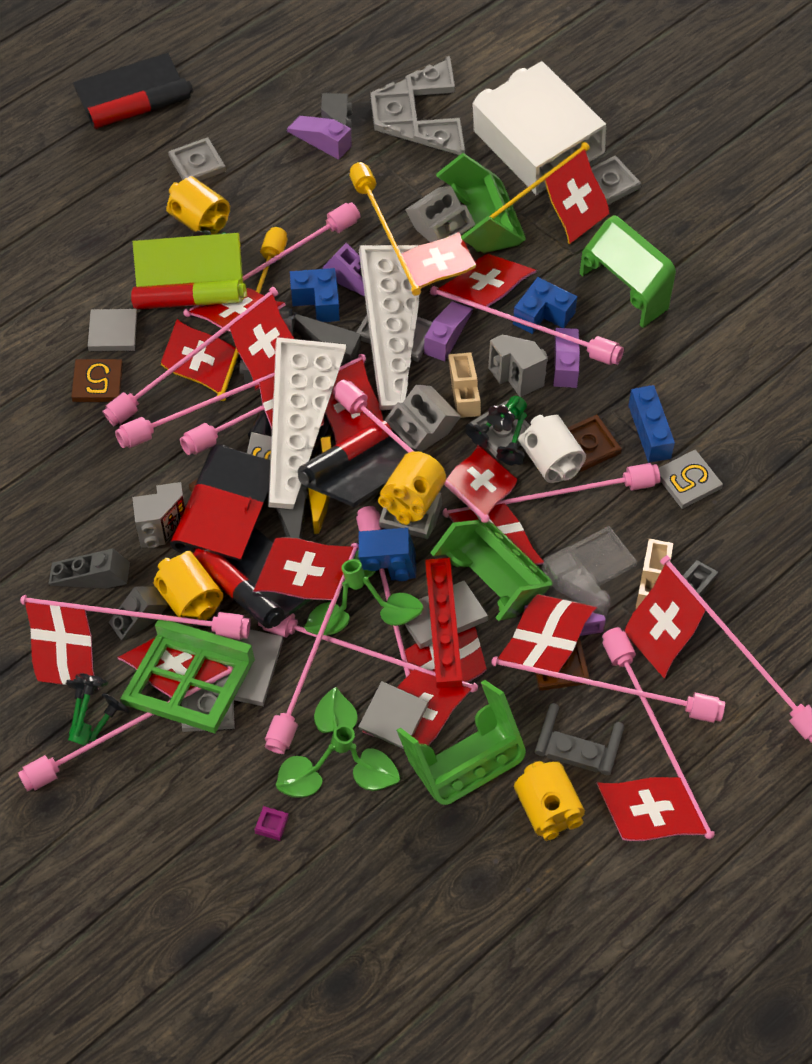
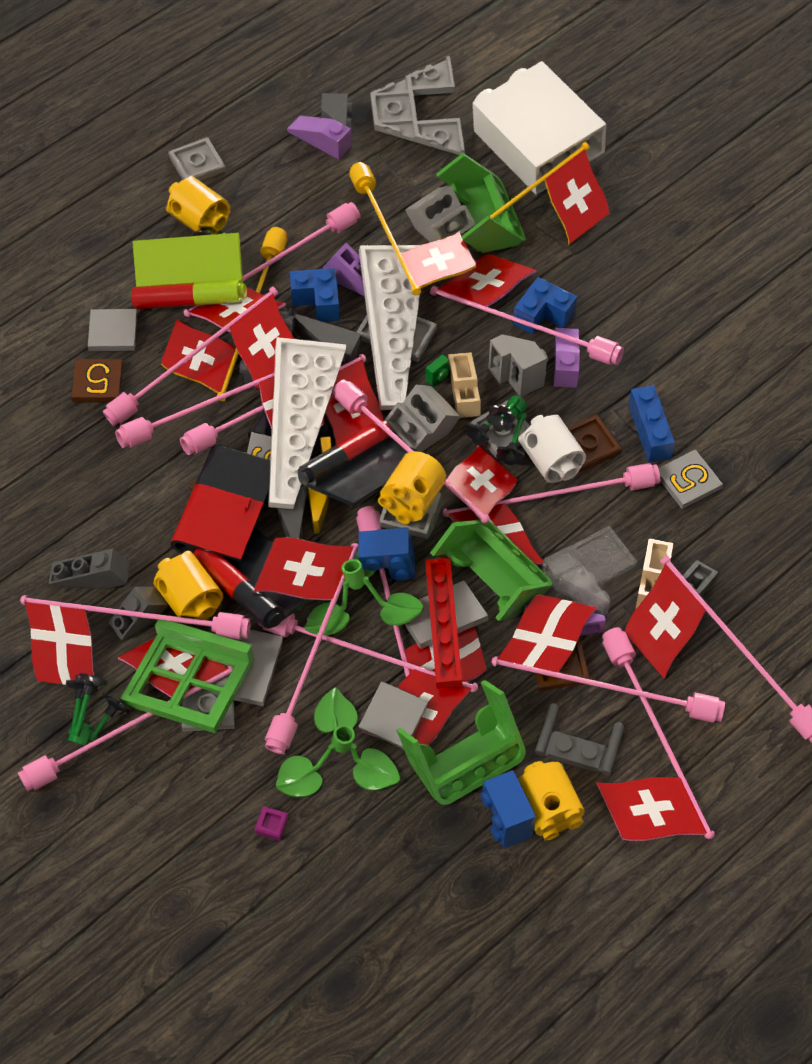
black door [73,52,193,129] -> none
light grey piece [132,482,185,548] -> none
medium lavender slope [424,301,473,361] -> none
bright green windscreen [580,215,676,328] -> none
light grey tile [591,156,641,205] -> none
none -> green plate [426,354,449,387]
none -> blue brick [480,770,536,849]

